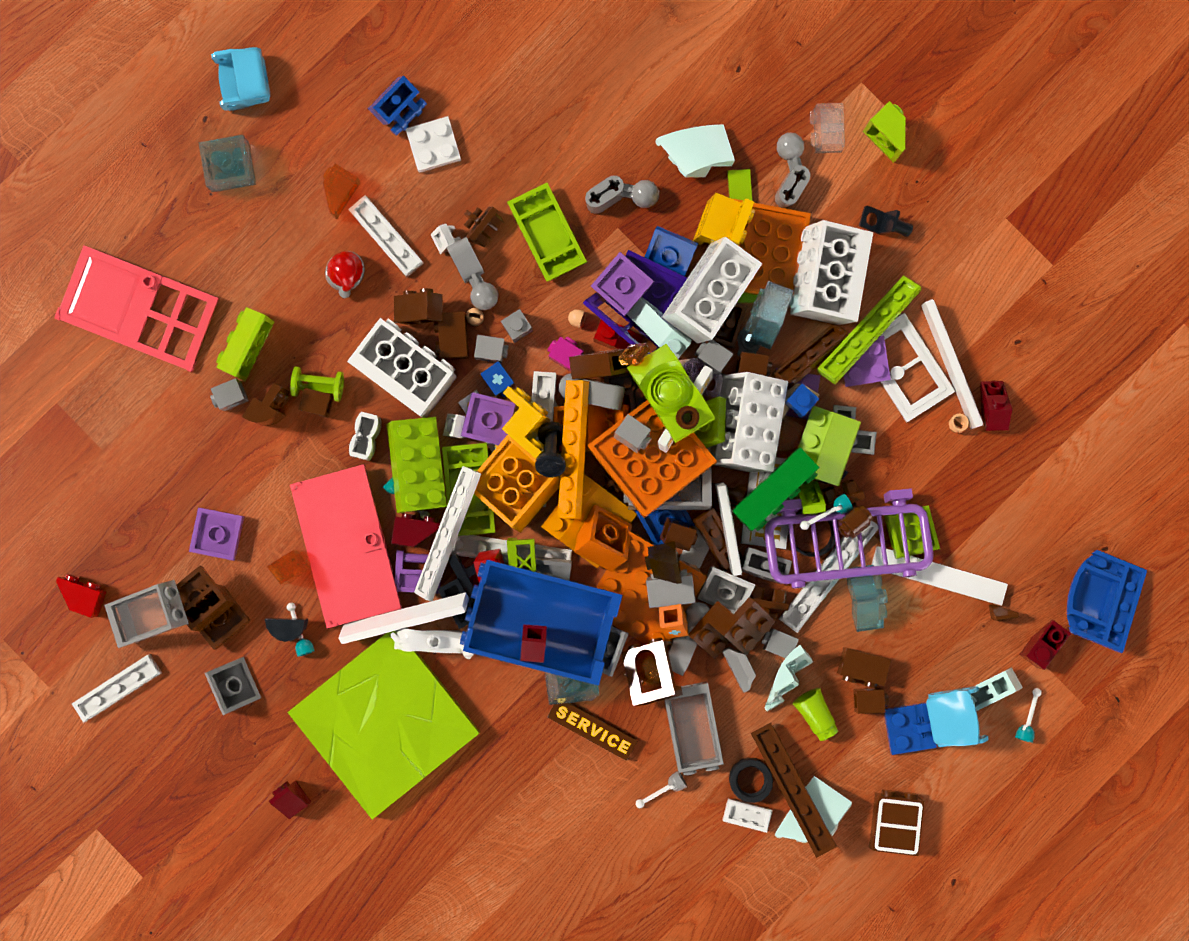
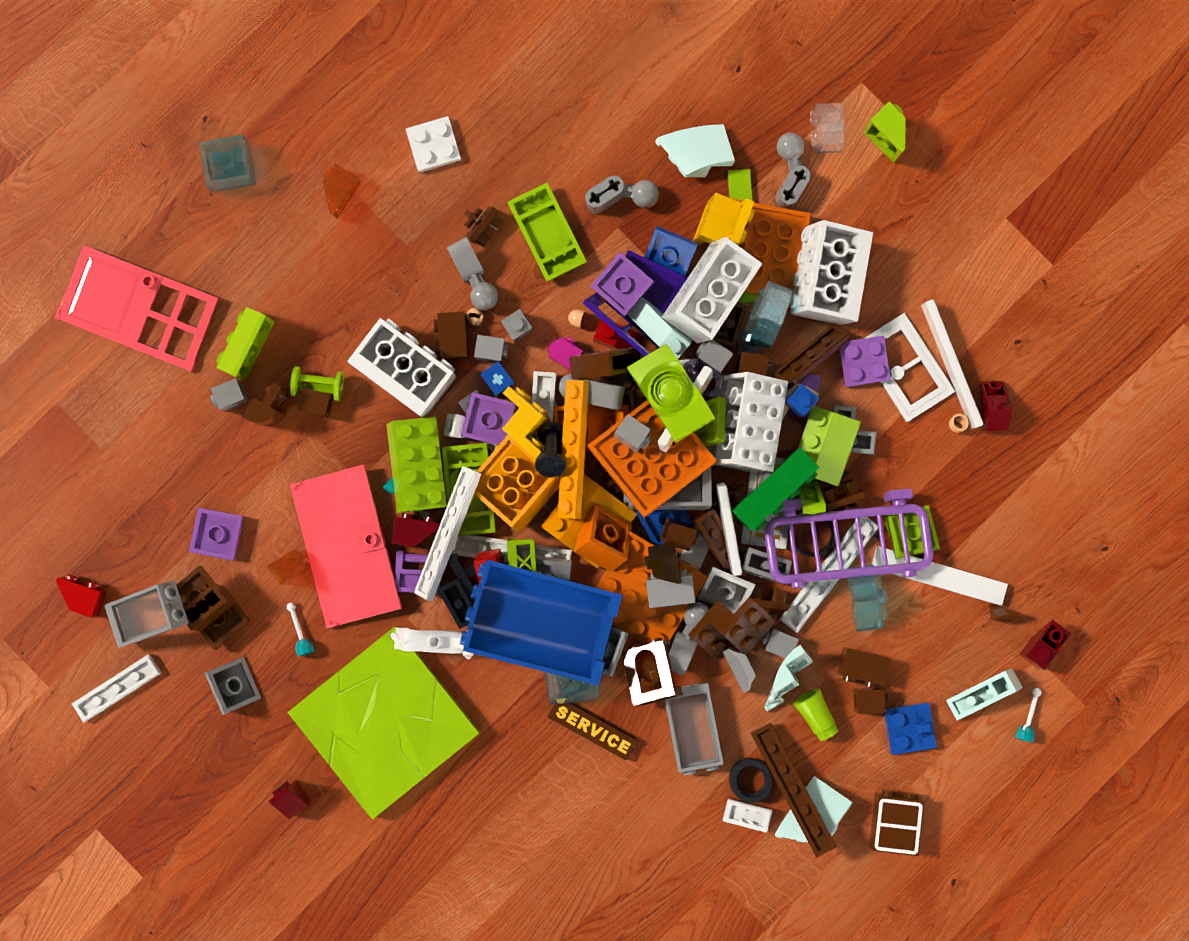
medium azure piece [211,47,270,111] -> none
black tile [265,618,308,642] -> none
red piece [325,251,365,298] -> none
white tile [339,593,469,644] -> none
white tile [348,195,423,277] -> none
white brick [349,412,381,461] -> none
blue brick [368,75,427,136] -> none
reddish brown brick [394,288,443,325] -> none
white tile [431,223,461,254] -> none
dark red slope [520,624,547,663] -> none
clear orange plate [618,343,650,366] -> none
hinge [635,771,687,808] -> none
orange brick [659,604,689,639] -> none
reddish brown plate [676,406,700,429] -> none
hinge [800,494,853,530] -> none
lime tile [817,275,921,385] -> none
reddish brown brick [838,506,873,539] -> none
black bracket [859,206,913,237] -> none
medium azure piece [926,686,989,747] -> none
blue slope [1067,550,1147,653] -> none

